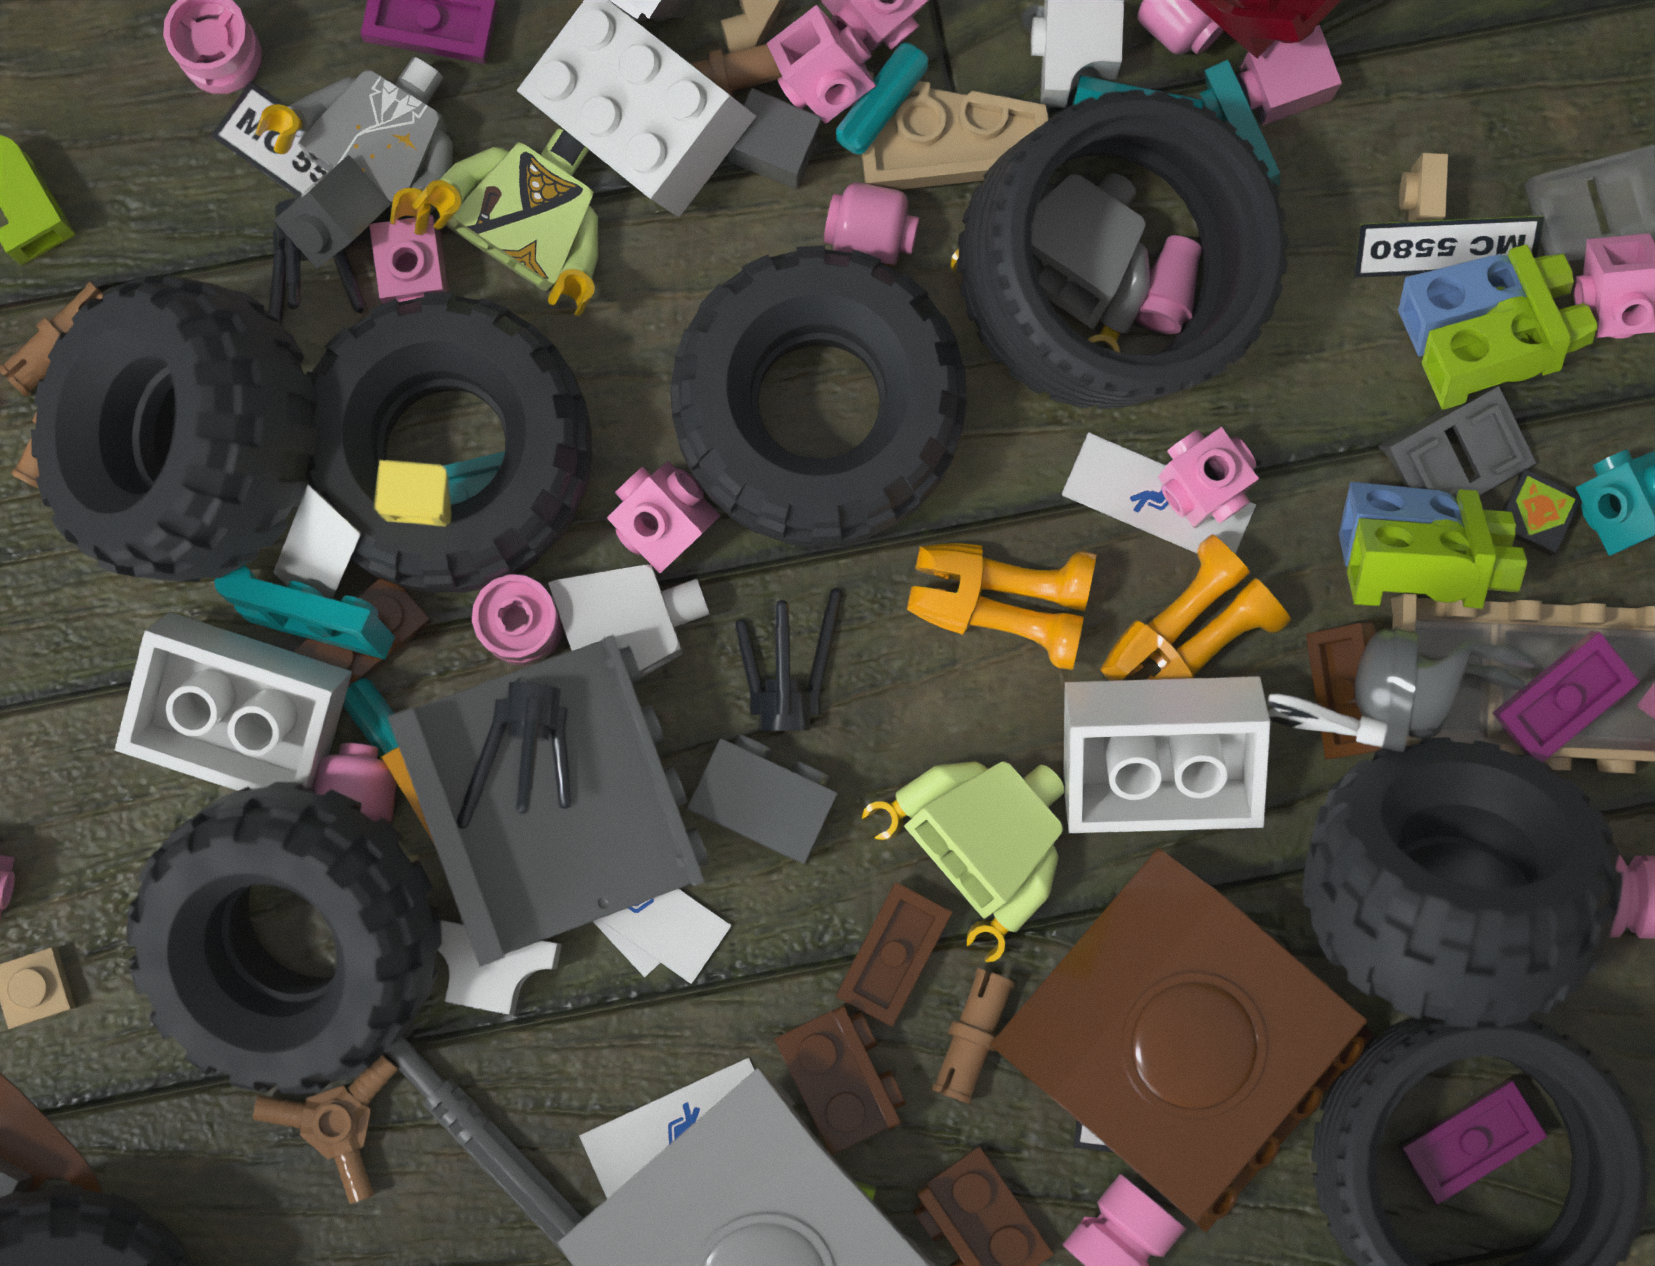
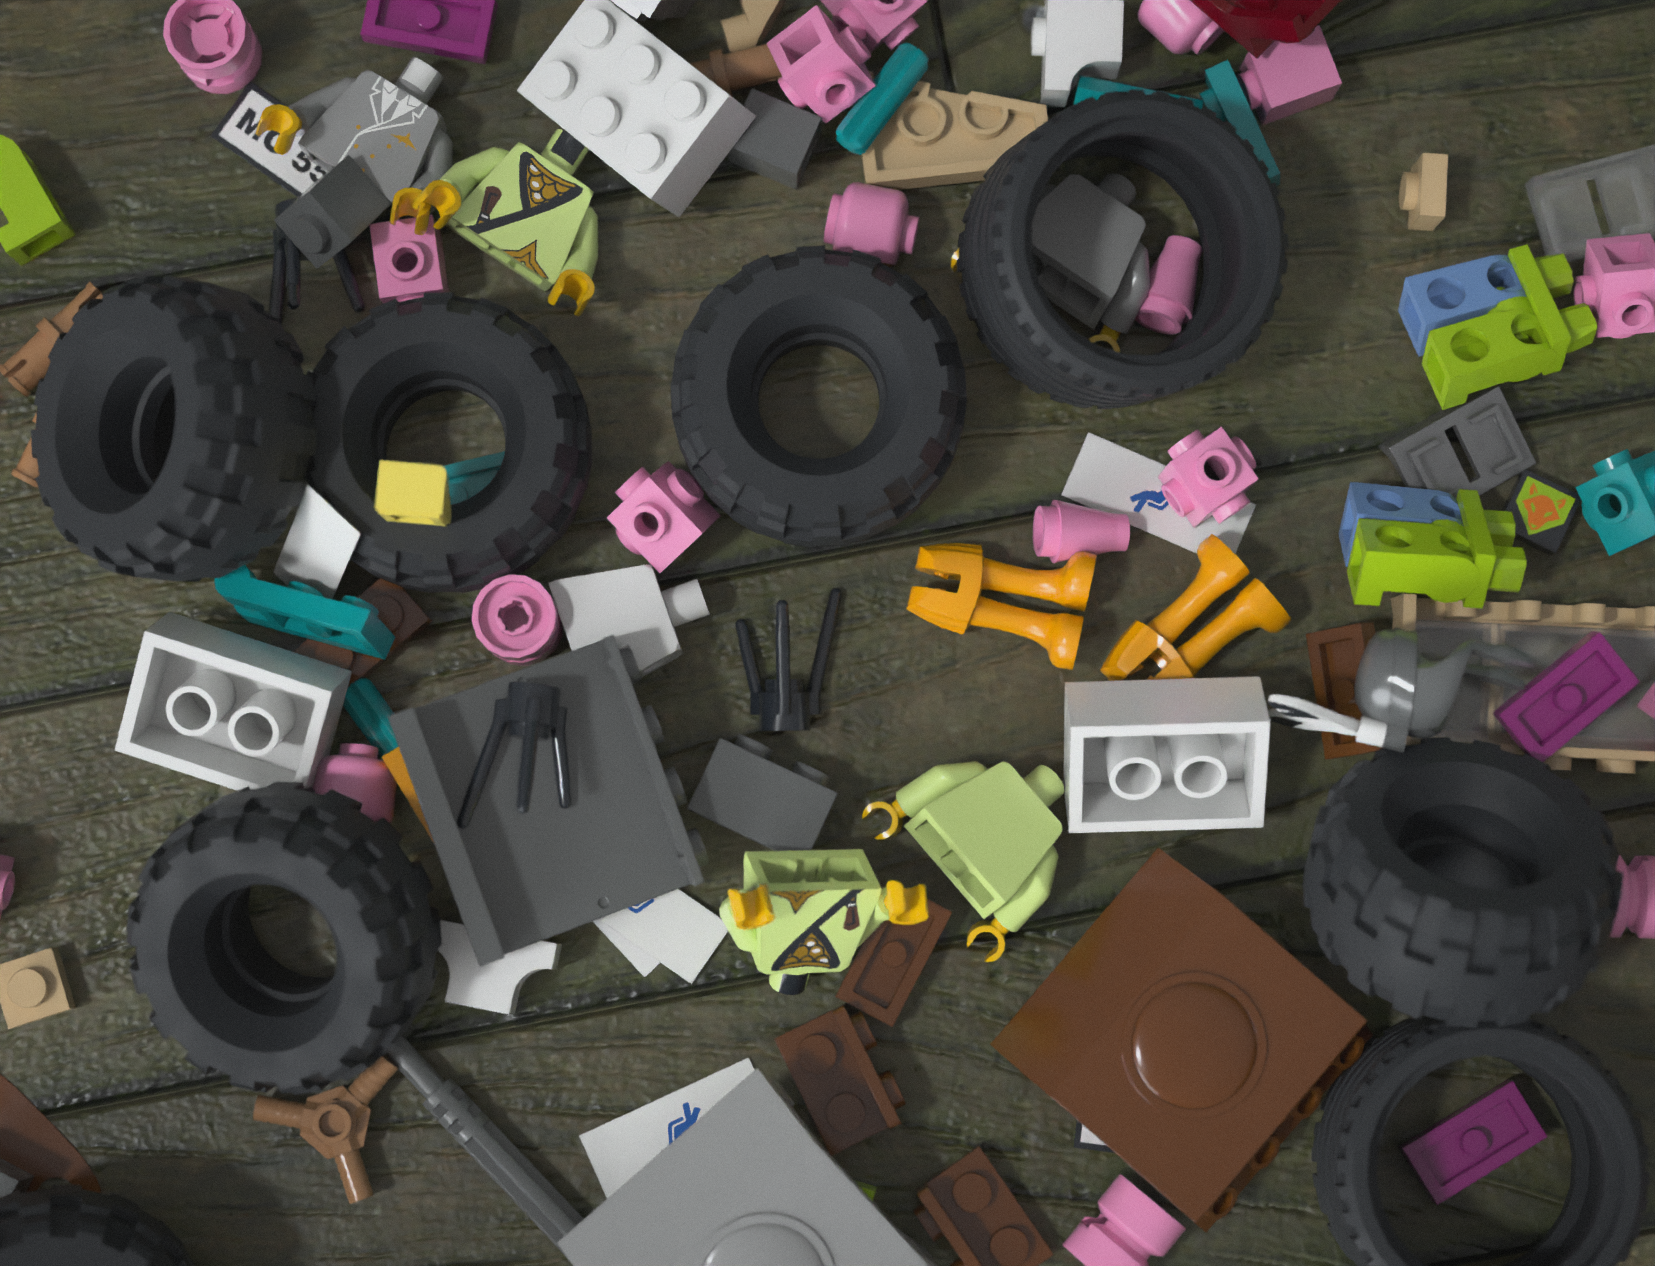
medium nougat pin [931,968,1016,1105] -> none
sticker [1354,216,1544,278] -> none
none -> yellowish green torso [719,849,929,995]
none -> bright pink cone [1033,500,1130,563]

